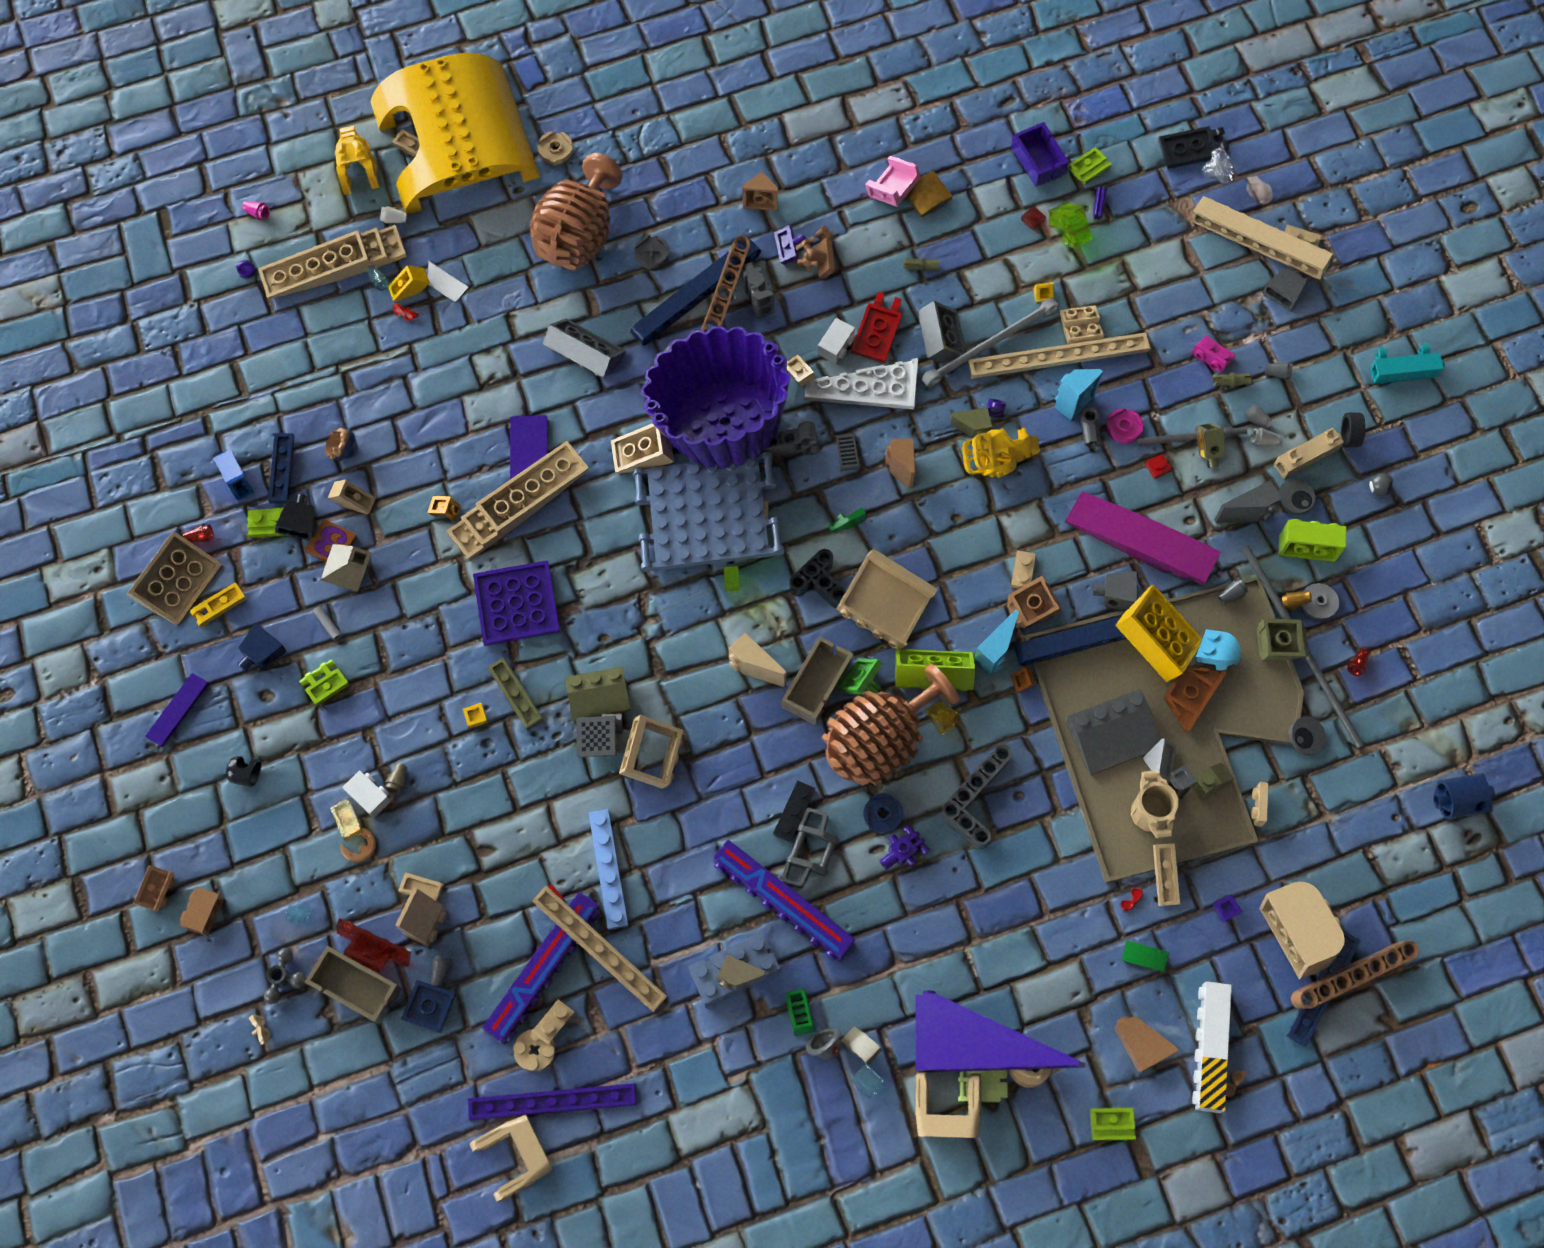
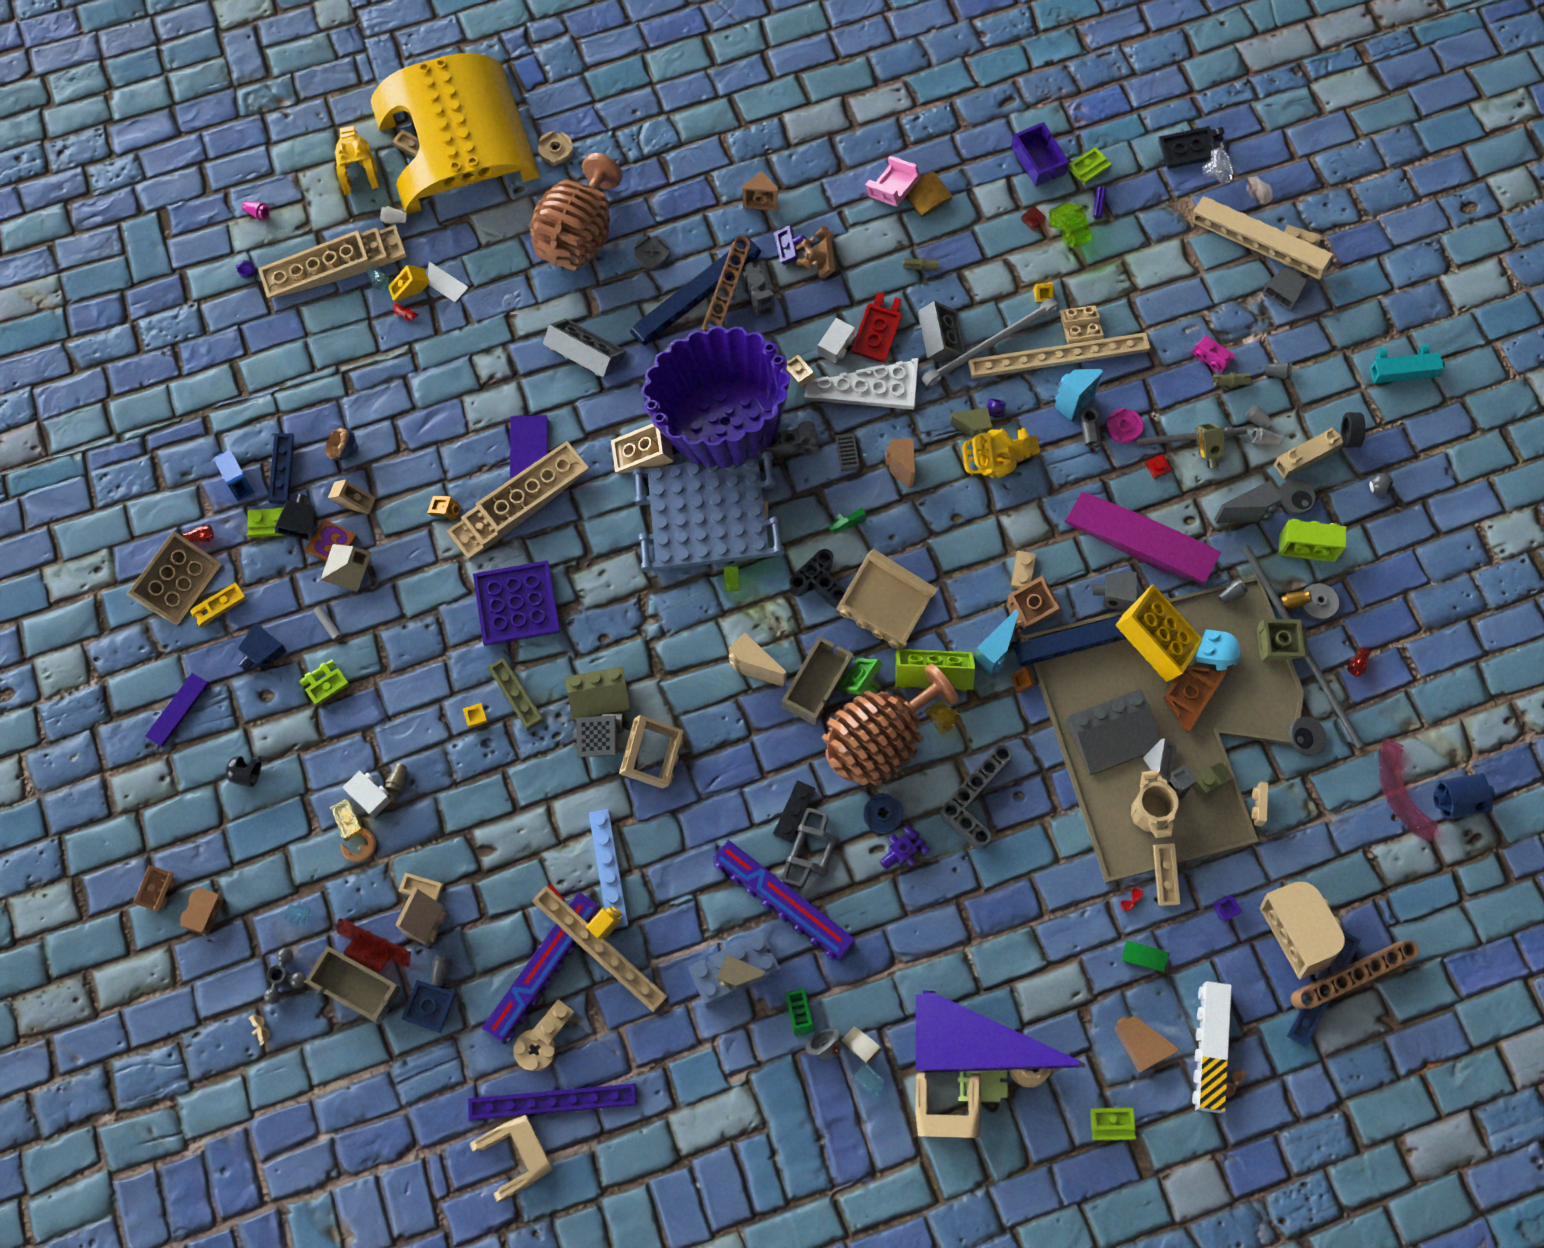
none -> yellow brick [586,906,623,940]
none -> clear pink tile [1379,737,1438,842]

